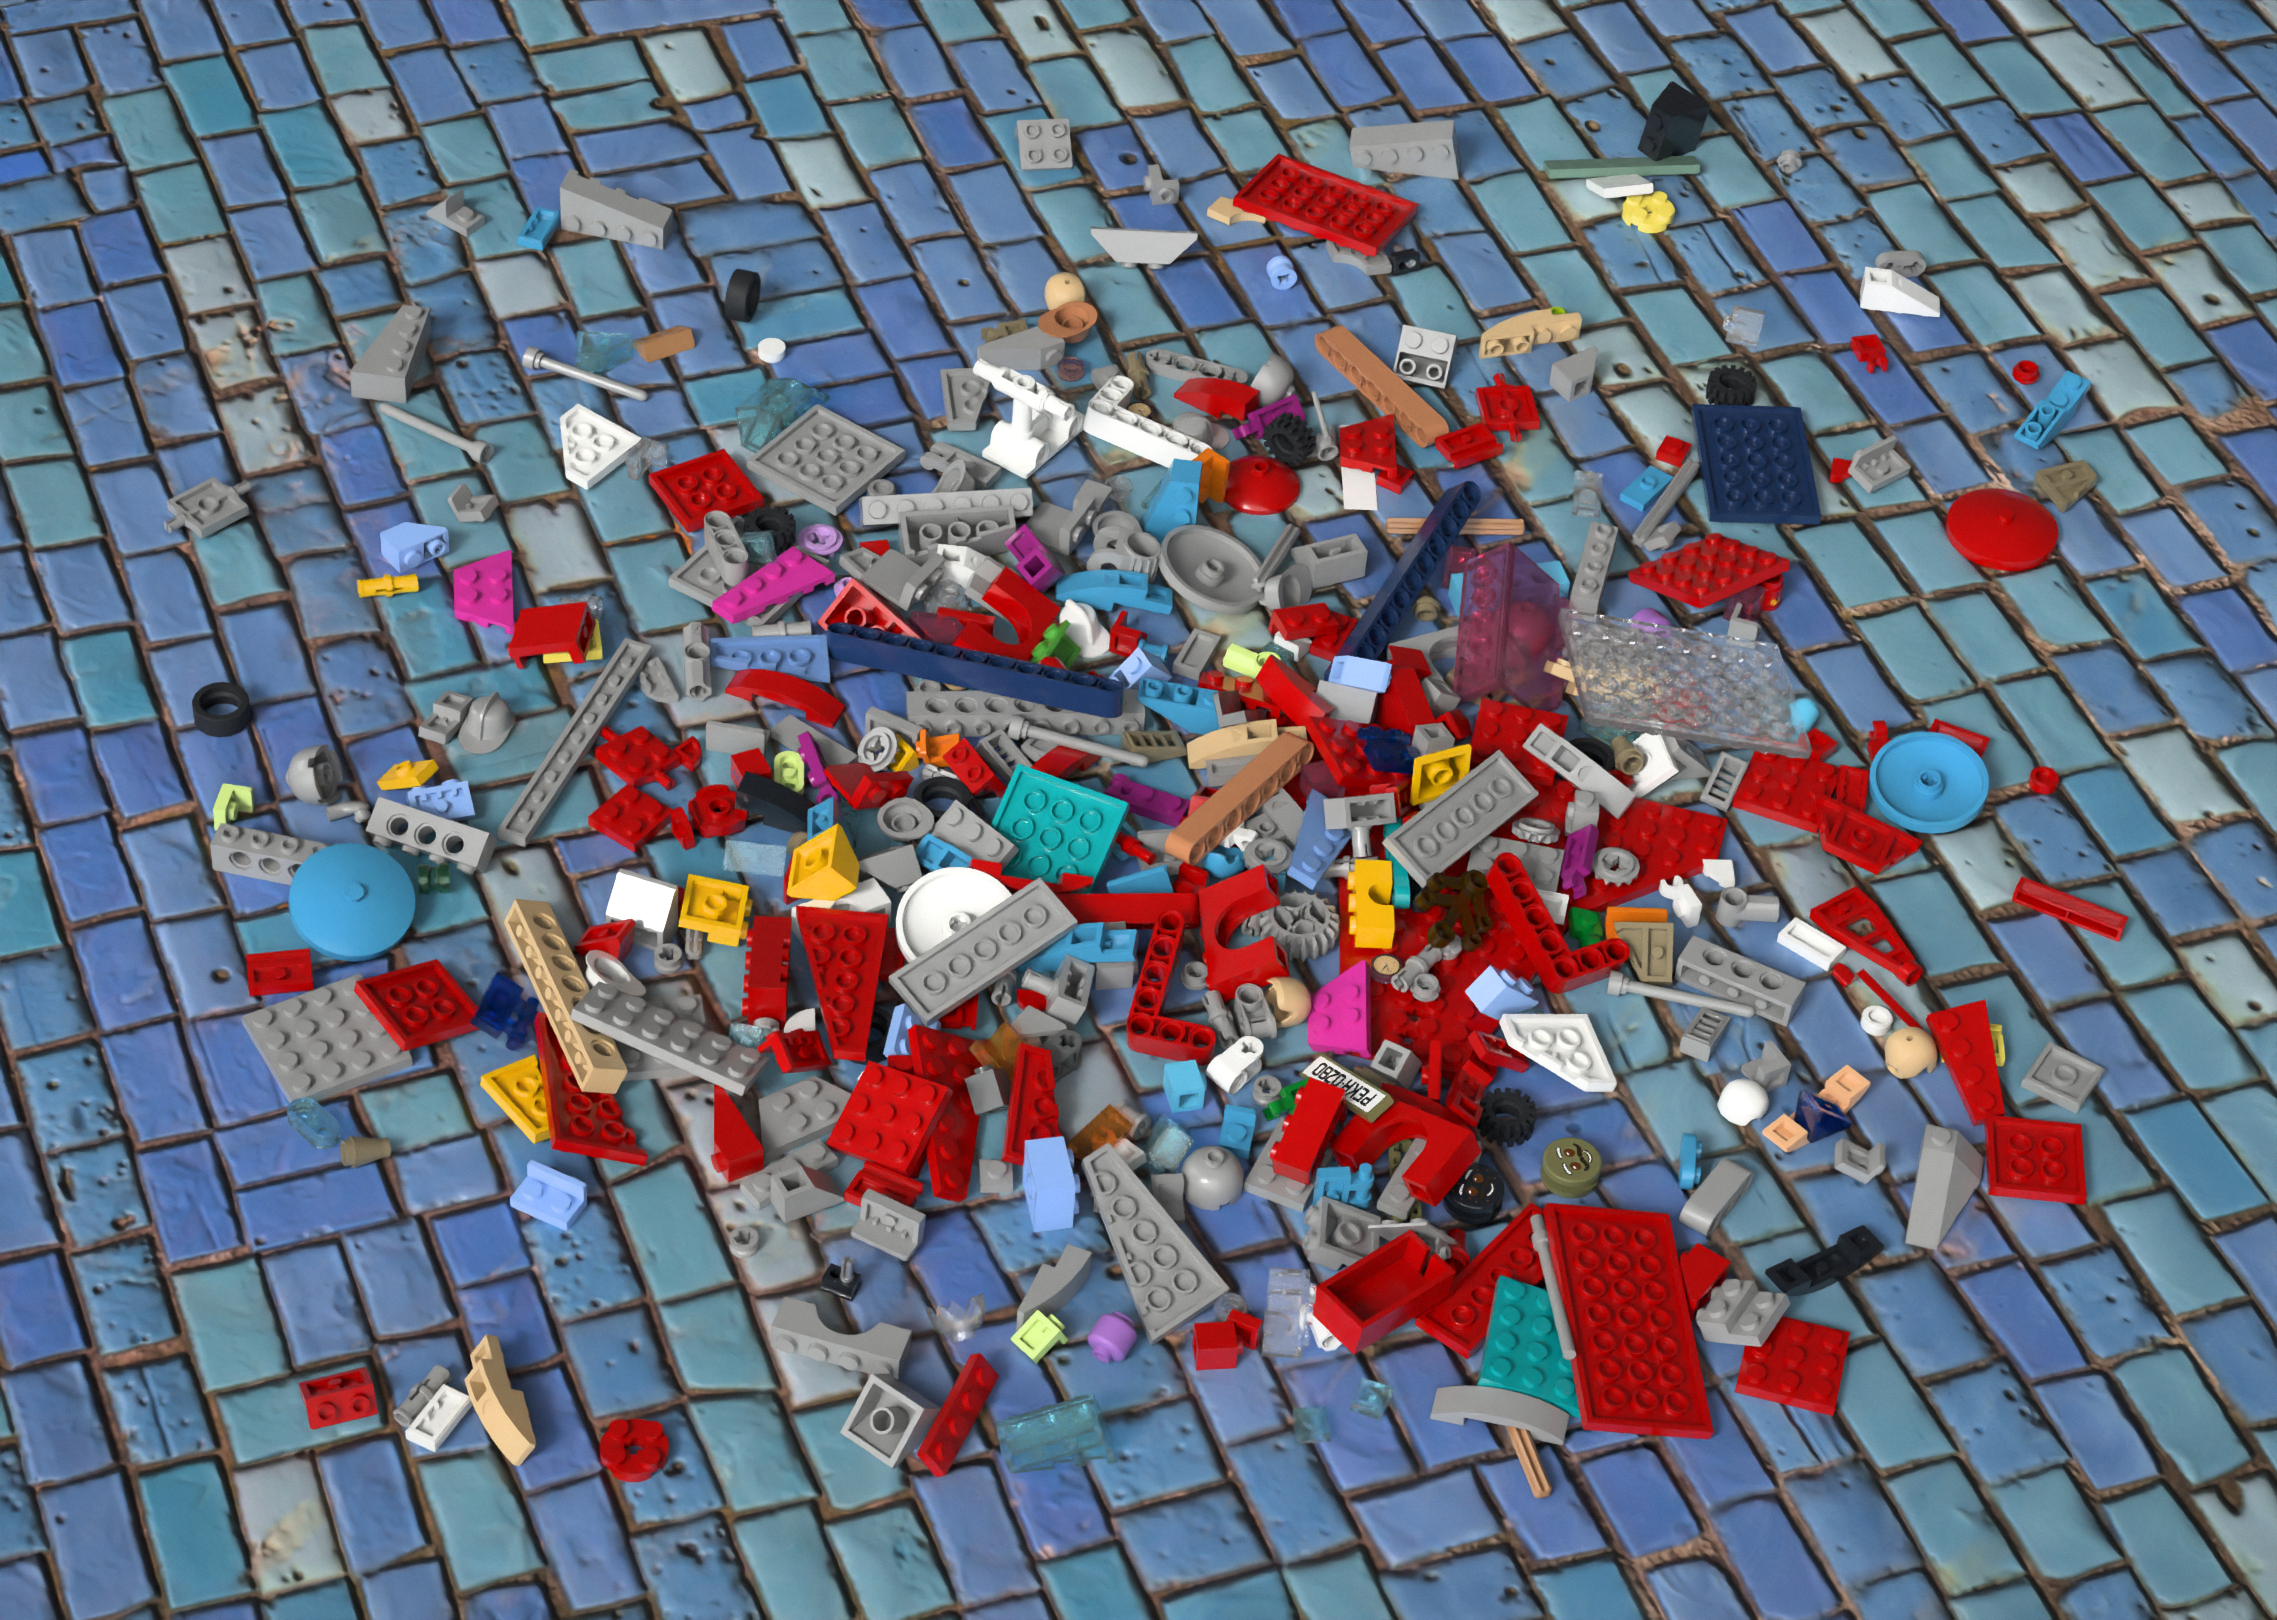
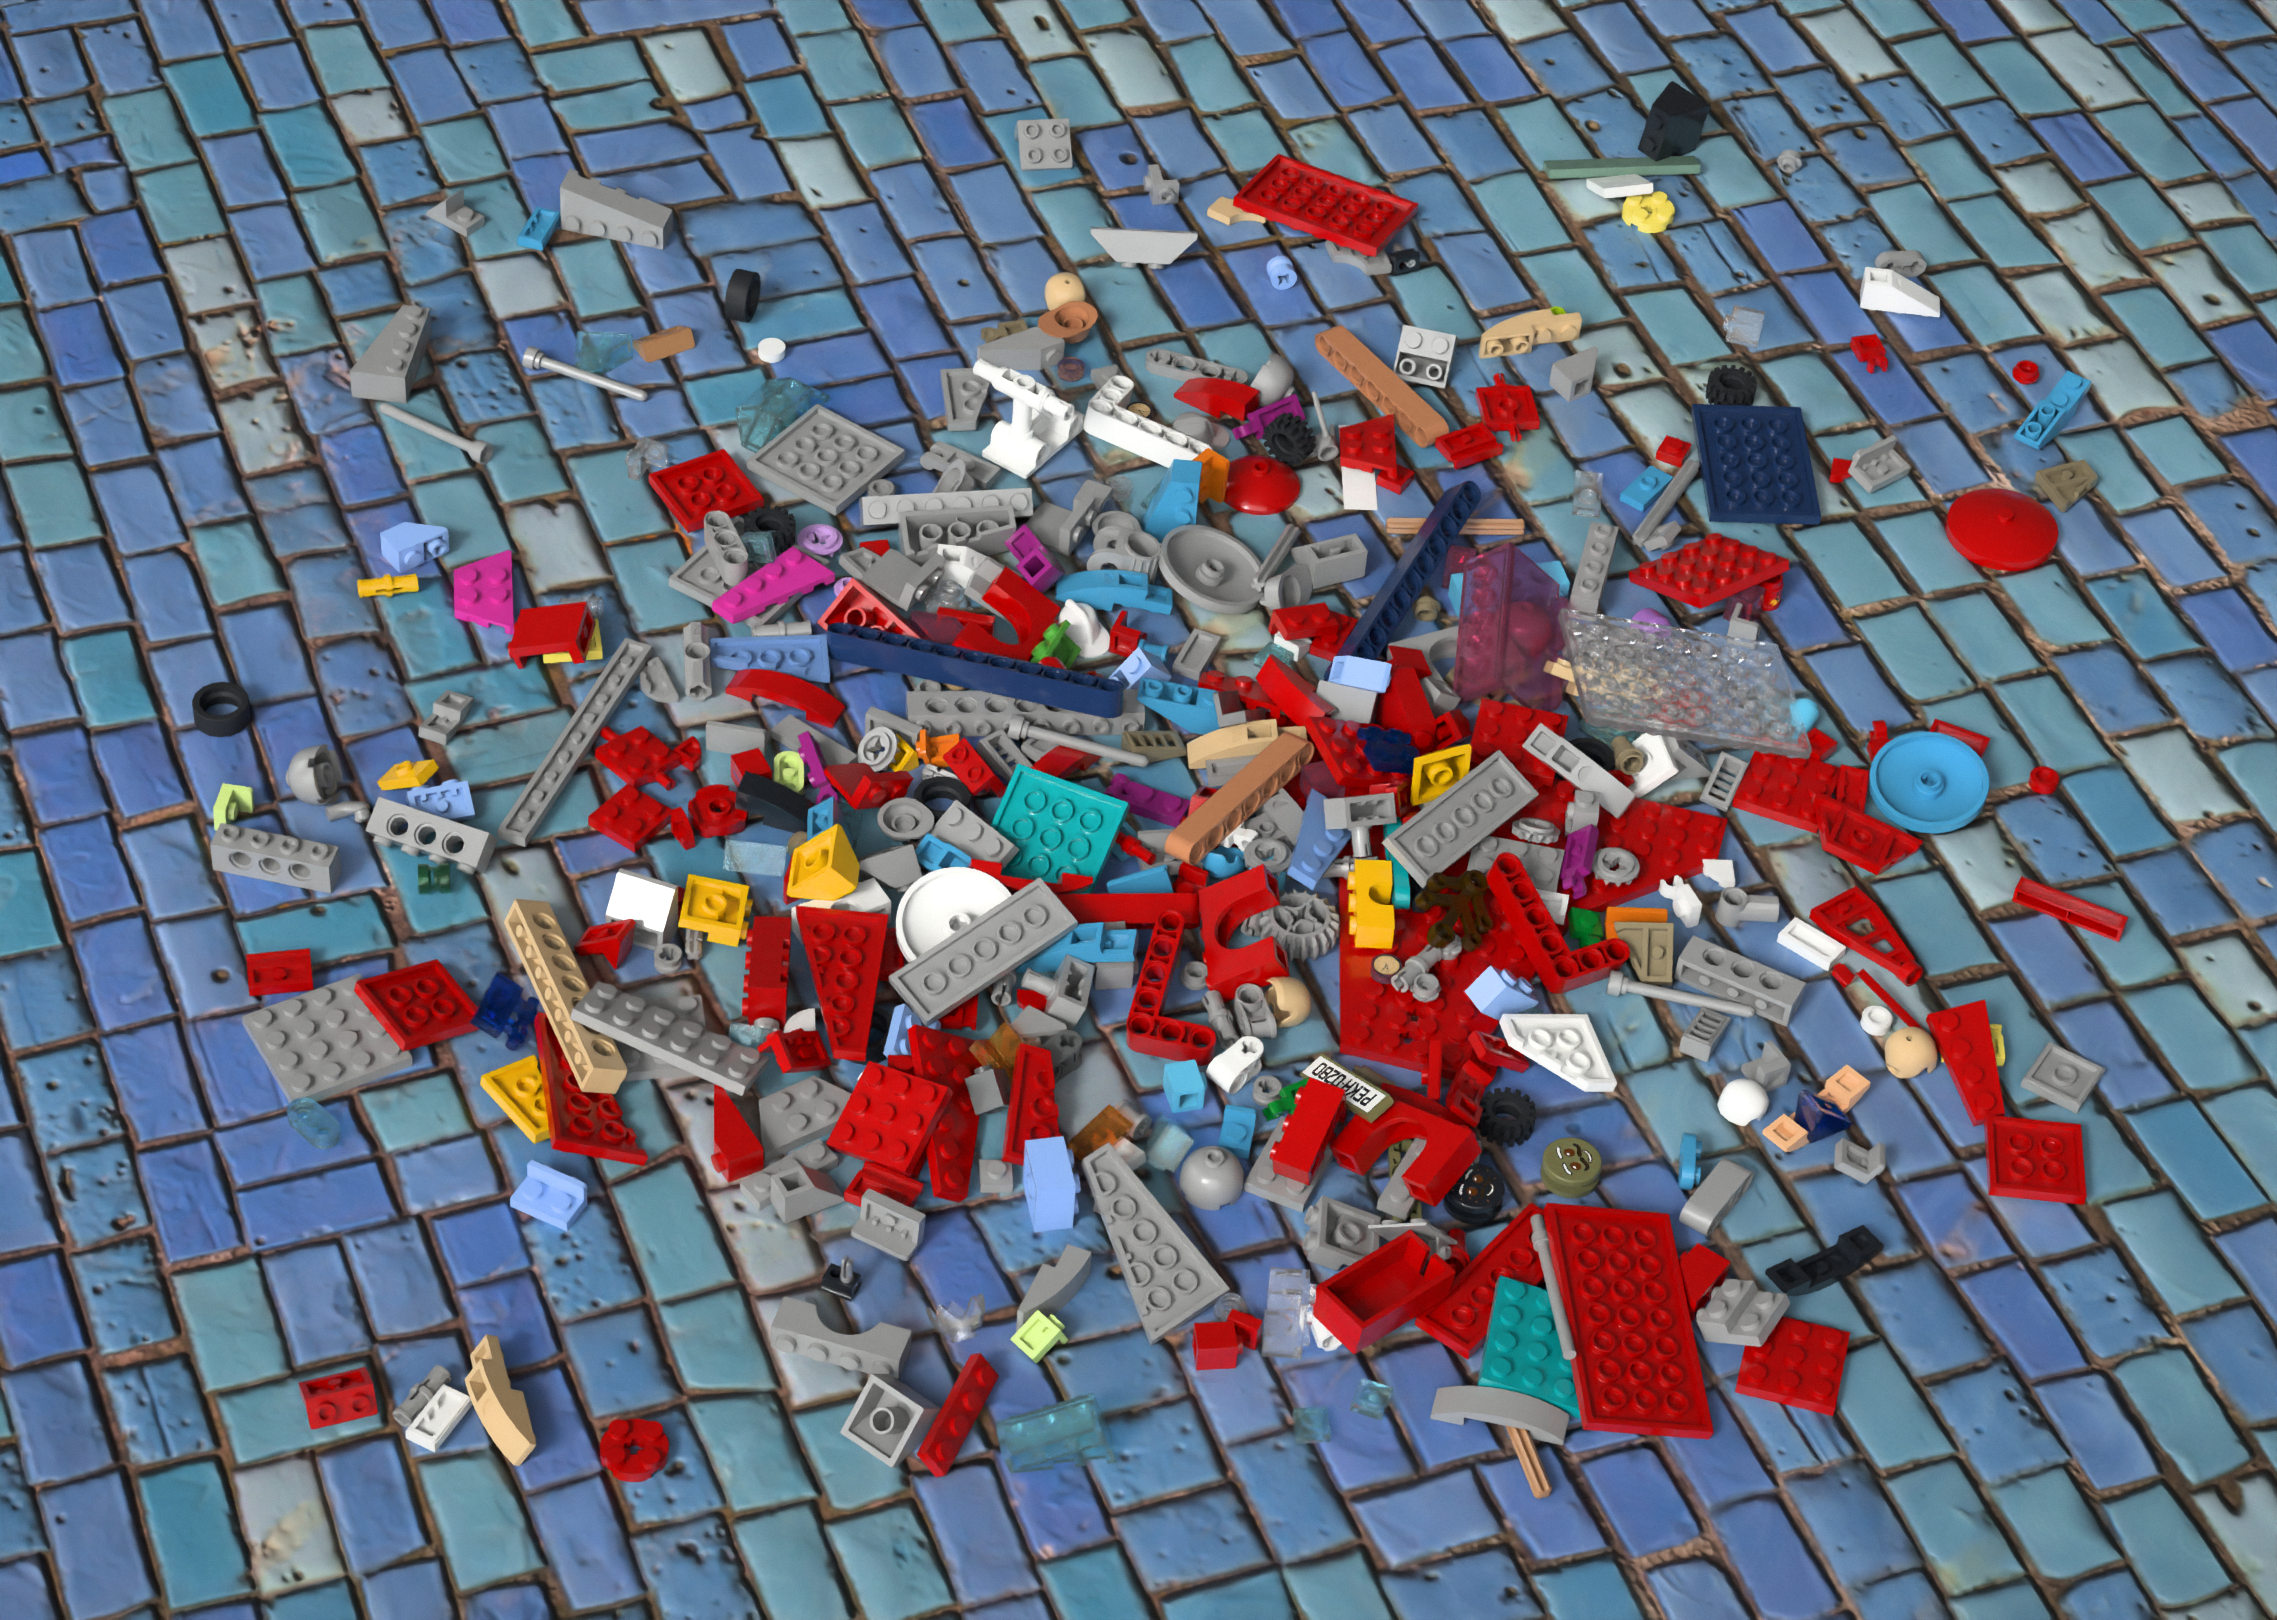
light grey plate [164,477,251,539] -> none
dark azure dish [288,843,415,962] -> none
dark tan cone [340,1136,391,1168] -> none
light grey bracket [448,483,499,523] -> none
light grey piece [458,691,516,754] -> none
white plate [560,404,643,490] -> none
white piece [584,950,646,997] -> none
light grey bush [729,1226,759,1259] -> none
medium lavender head [1087,1311,1137,1363] -> none
dark tan pin [1126,351,1151,400] -> none
light grey panel [1149,1173,1185,1225] -> none
yellowish green piece [1223,643,1281,682] -> none
dark pink wing [1308,960,1371,1058] -> none
dark azure plate [1312,1163,1374,1211] -> none
light grey wedge [1349,120,1461,180] -> none
light grey brick [1370,1039,1422,1090] -> none
light grey brick [1410,723,1455,760] -> none
light grey wedge [1905,1124,1984,1250] -> none

